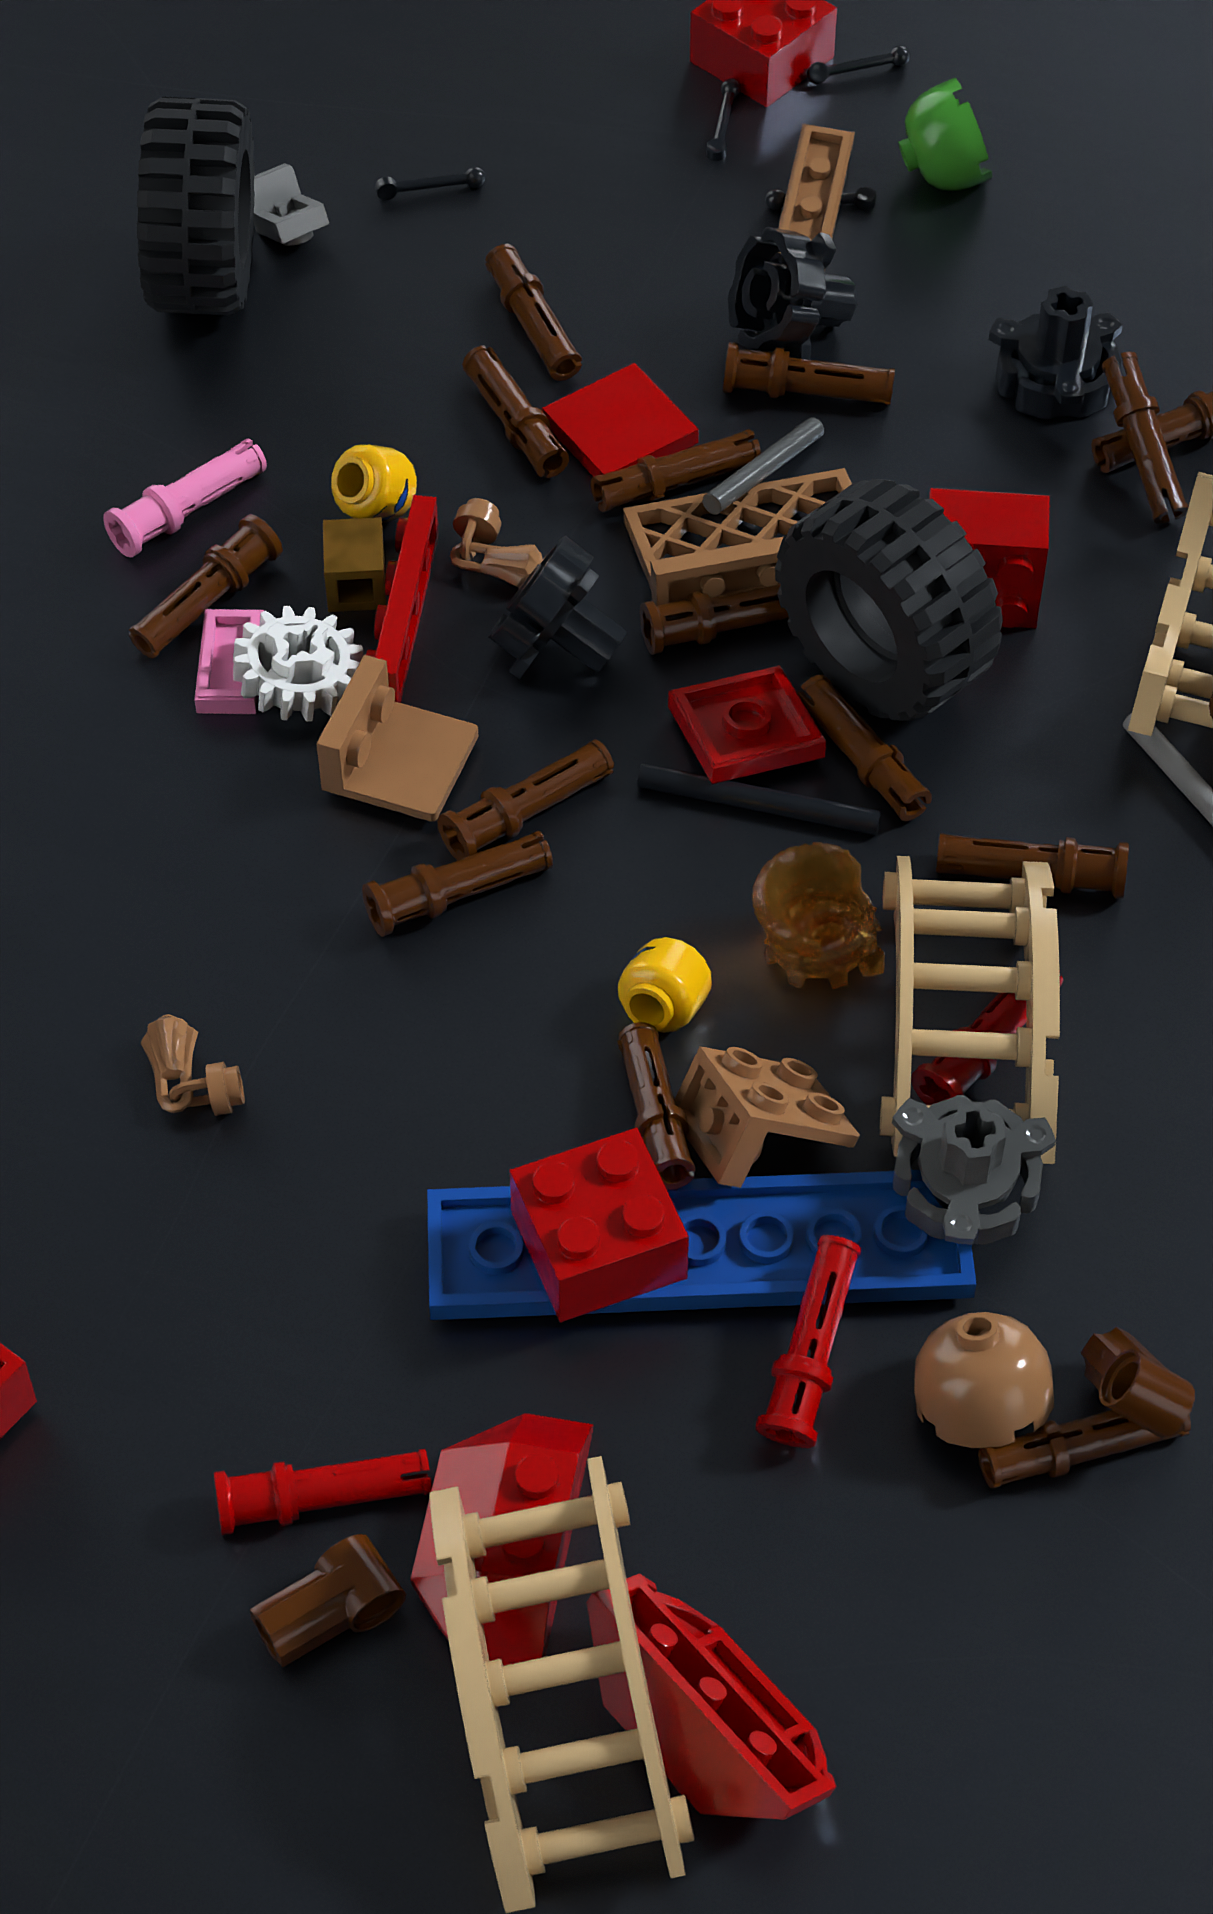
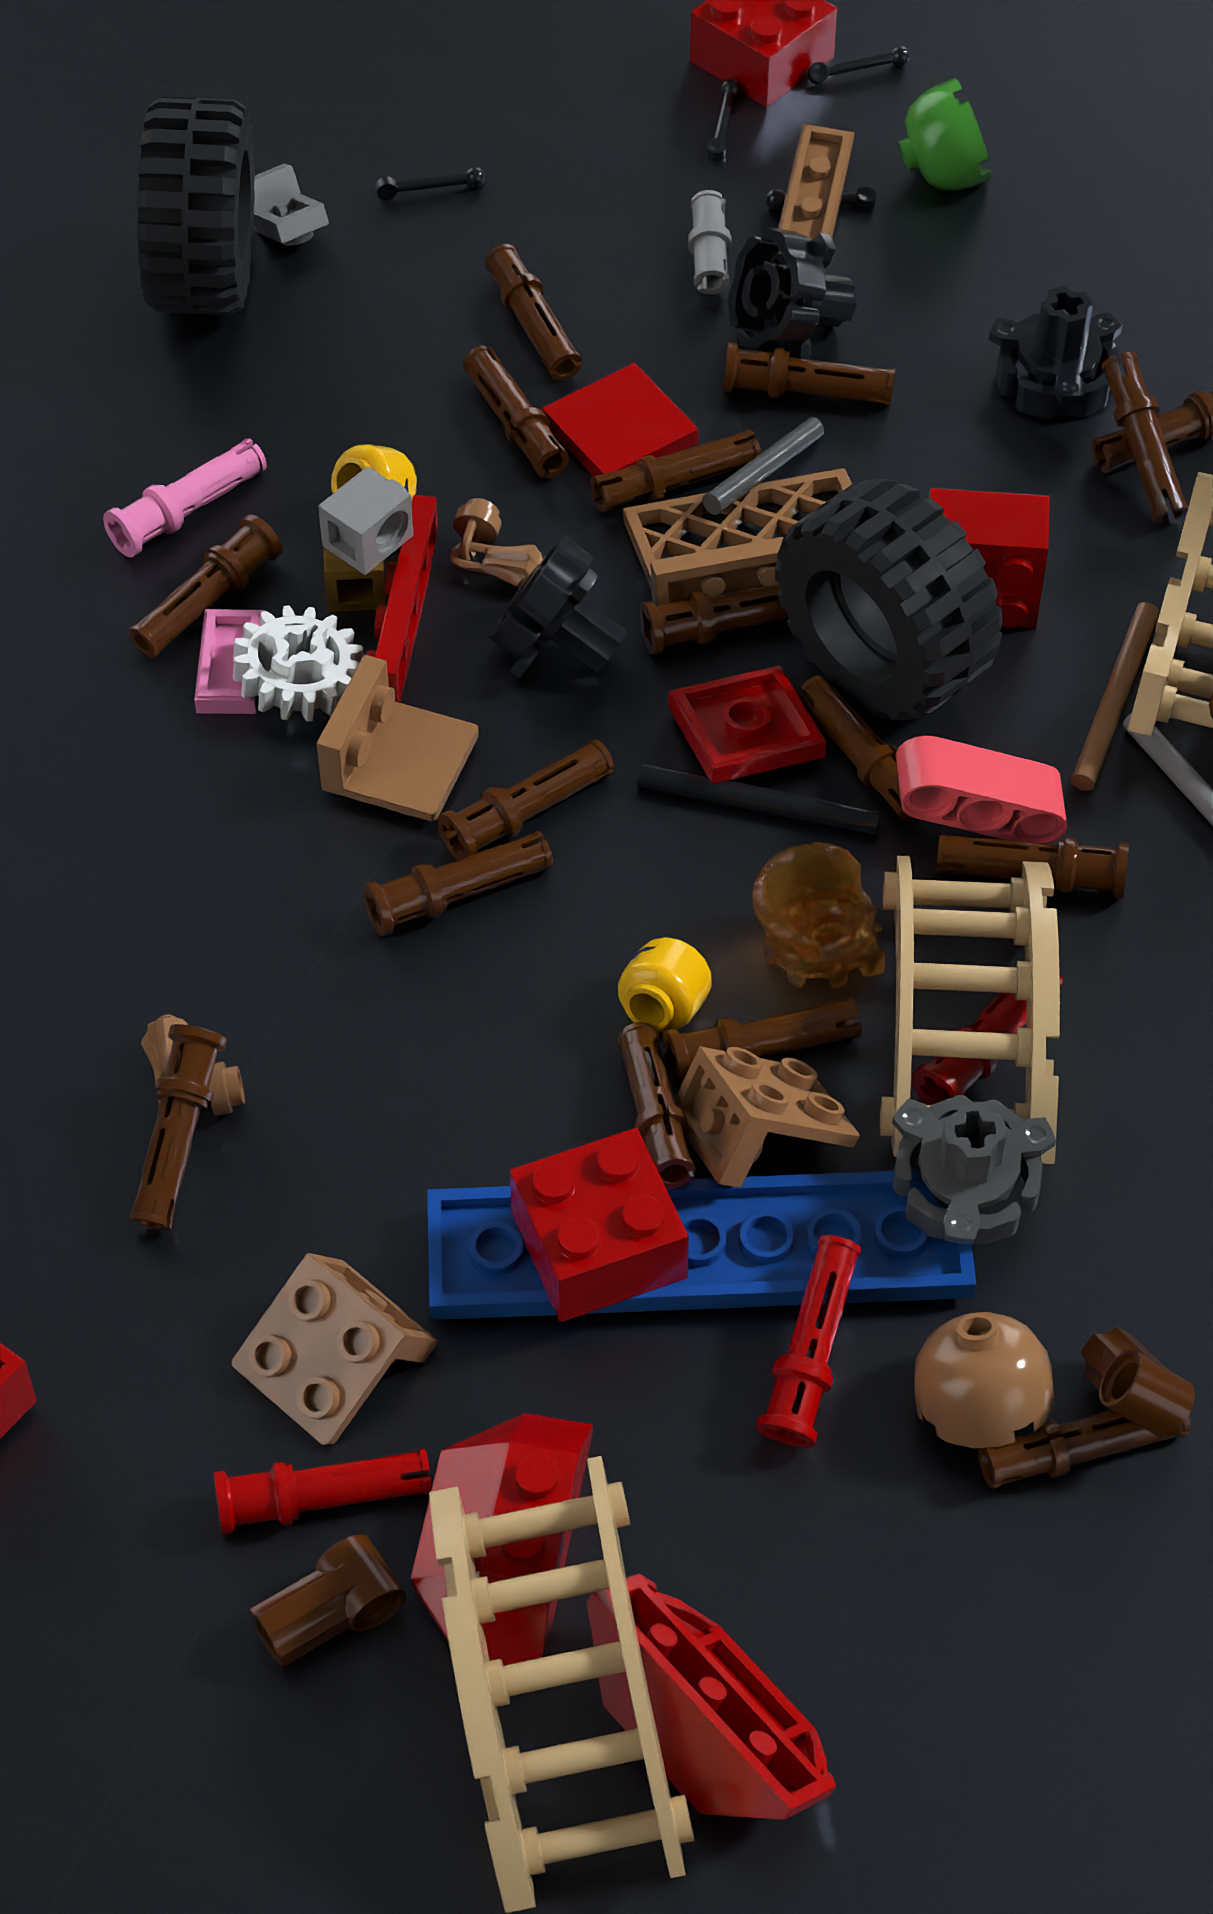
none -> reddish brown pin [129,1024,228,1230]
none -> medium nougat bracket [232,1253,439,1445]
none -> light grey brick [318,466,414,575]
none -> reddish brown pin [663,997,862,1087]
none -> light grey pin [688,190,732,295]
none -> coral beam [896,736,1067,844]
none -> medium nougat bar [1071,602,1159,791]

